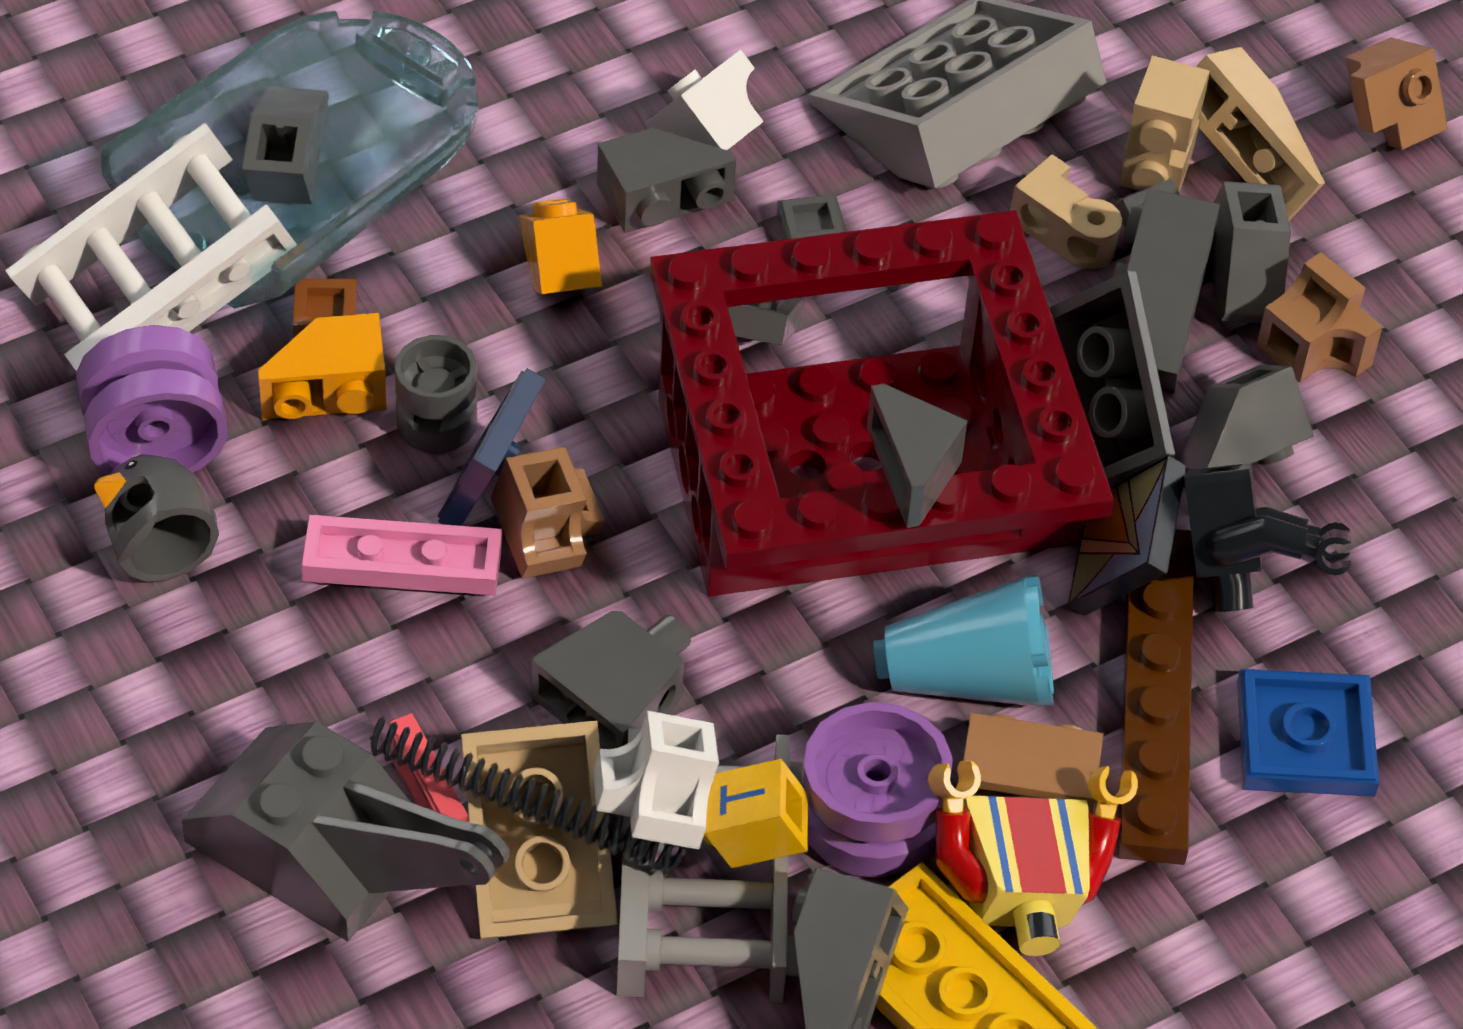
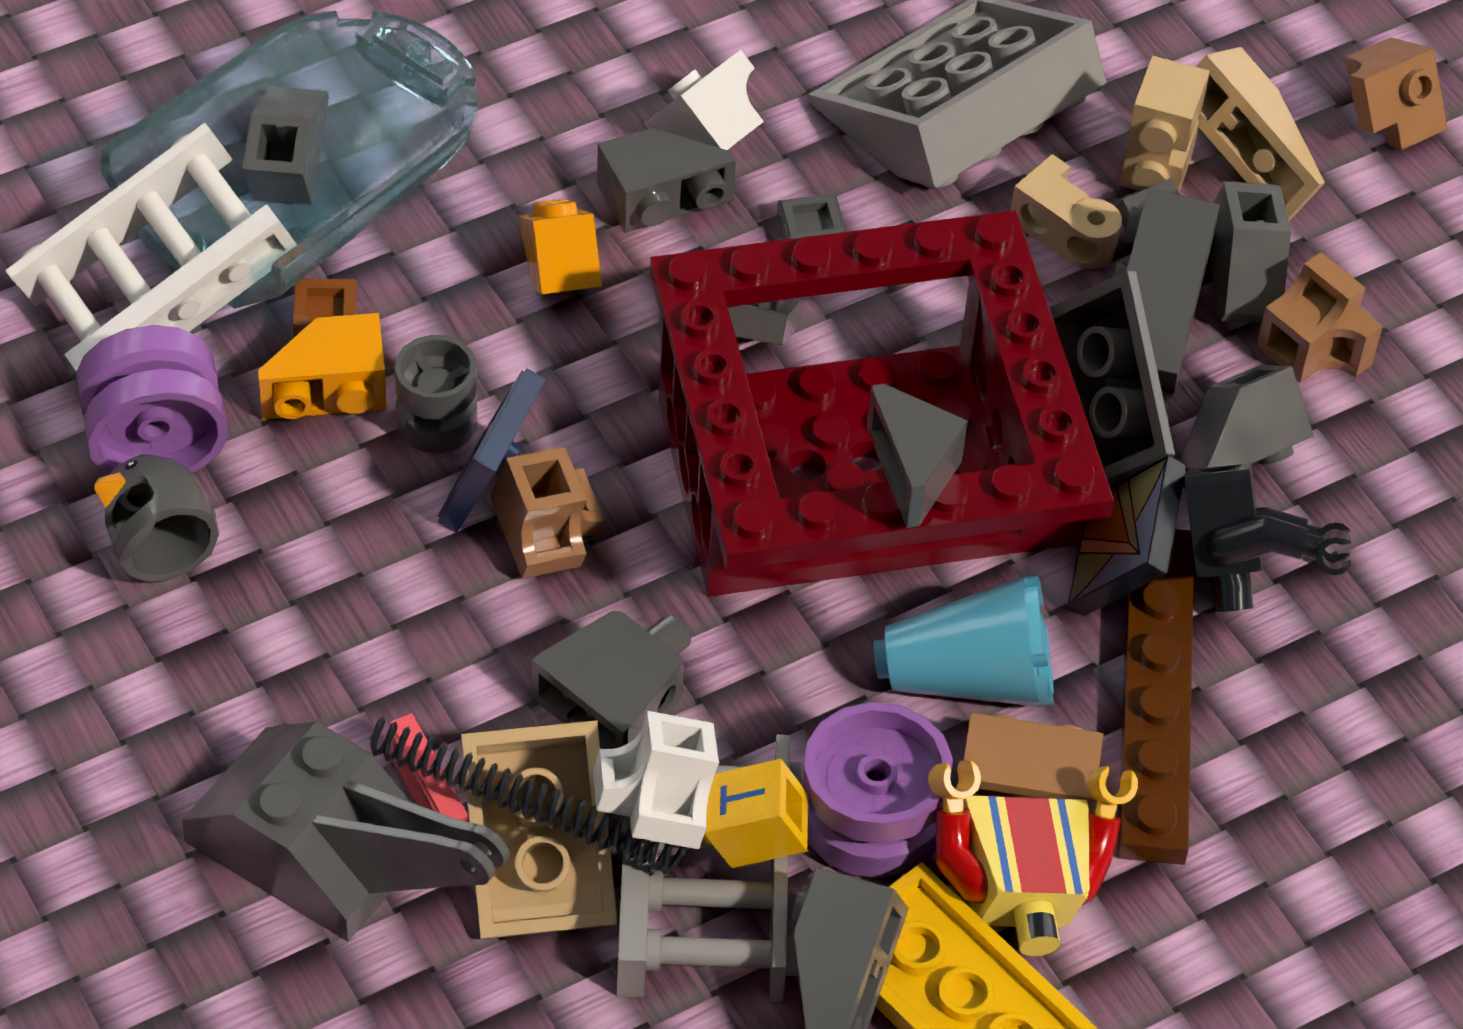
bright pink plate [301,515,502,596] -> none
blue tile [1237,669,1379,797] -> none

